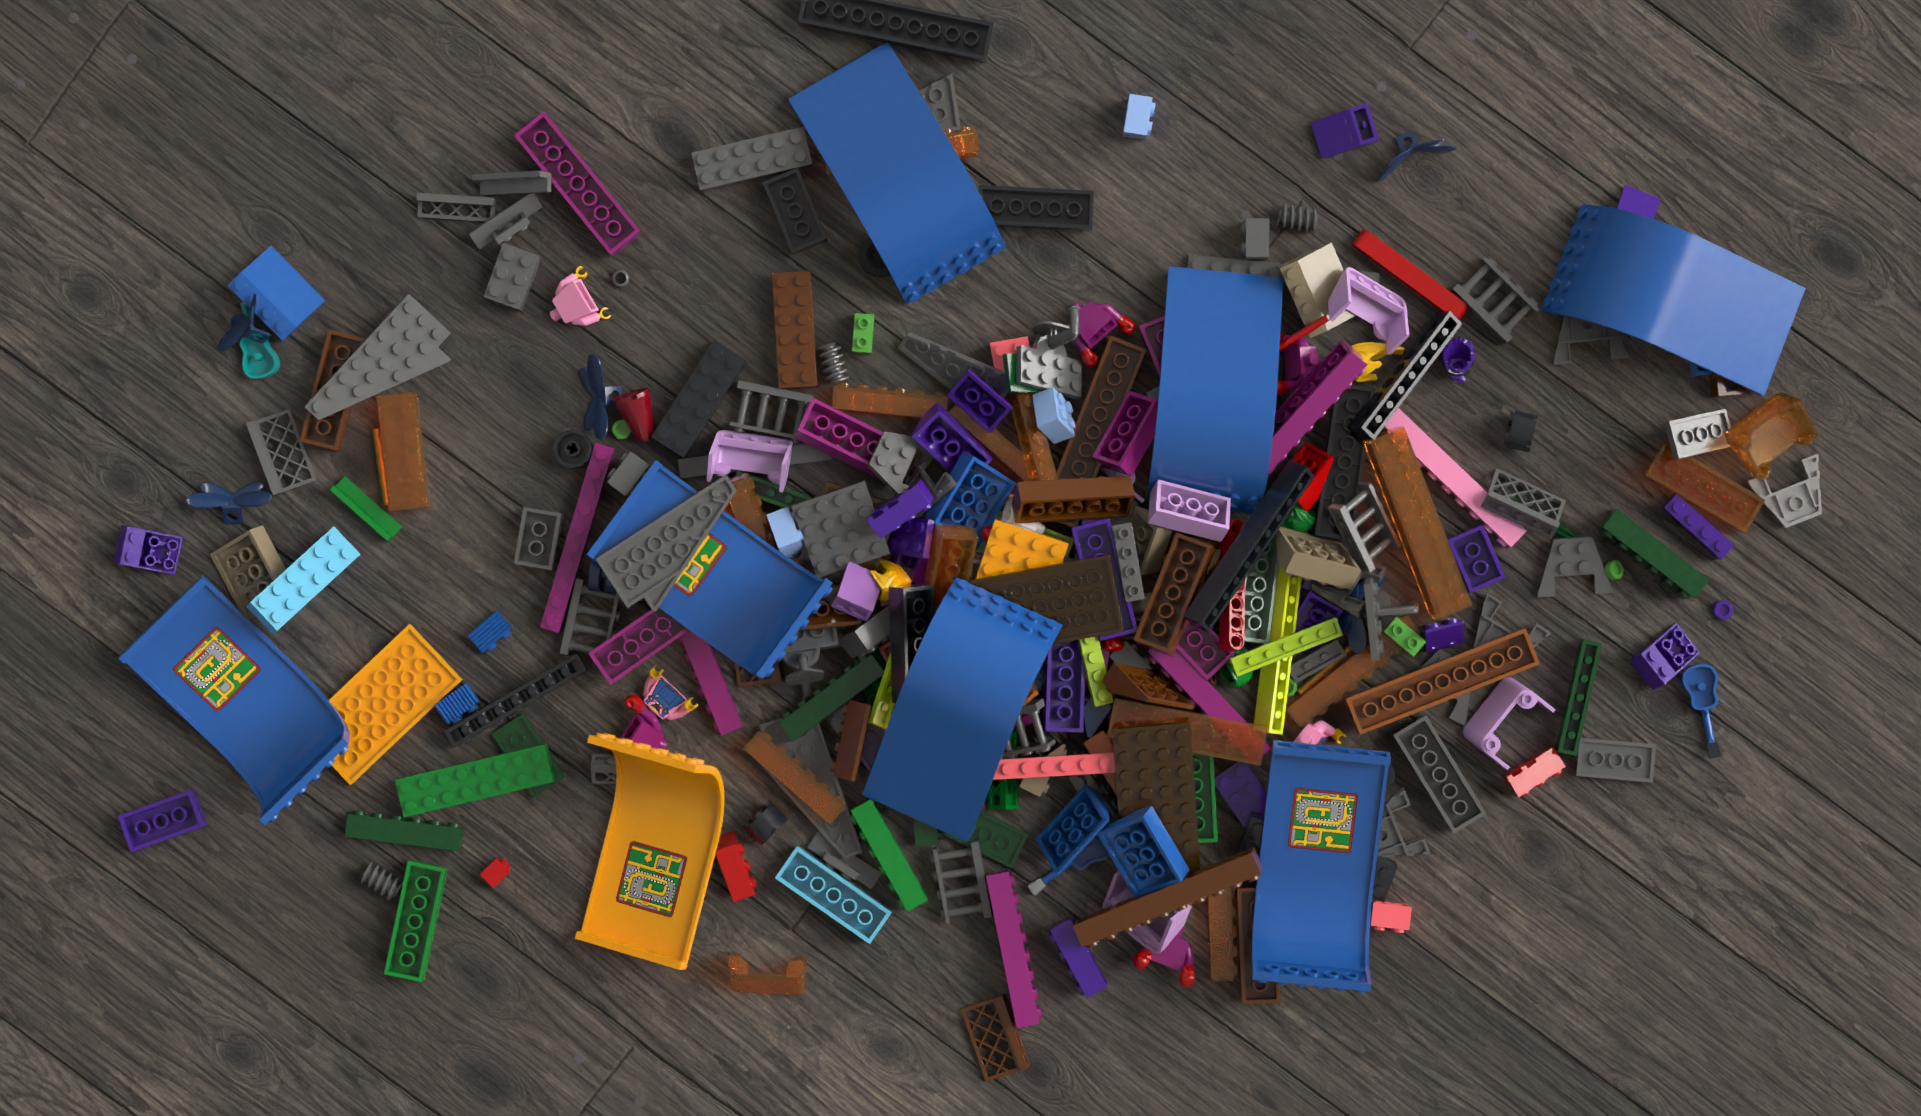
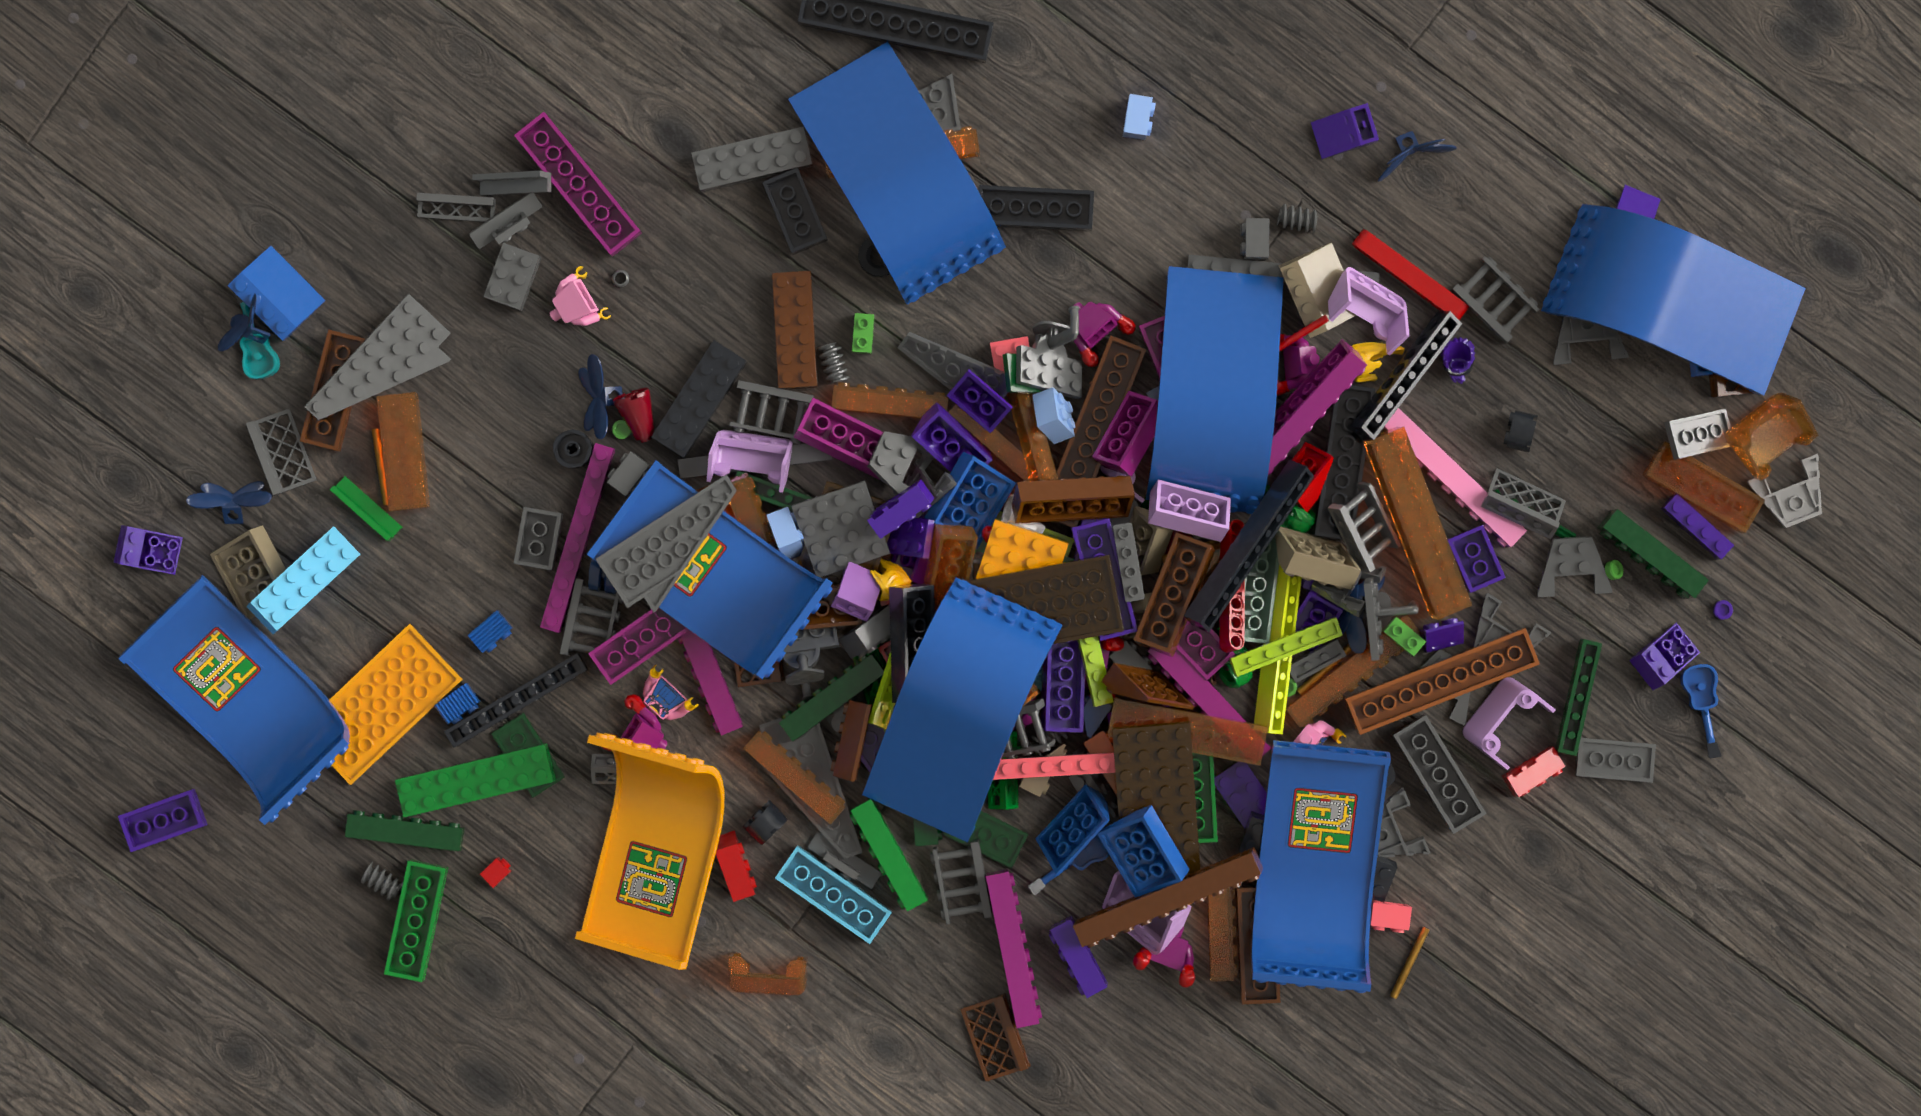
none -> pearl gold bar [1390,927,1430,999]

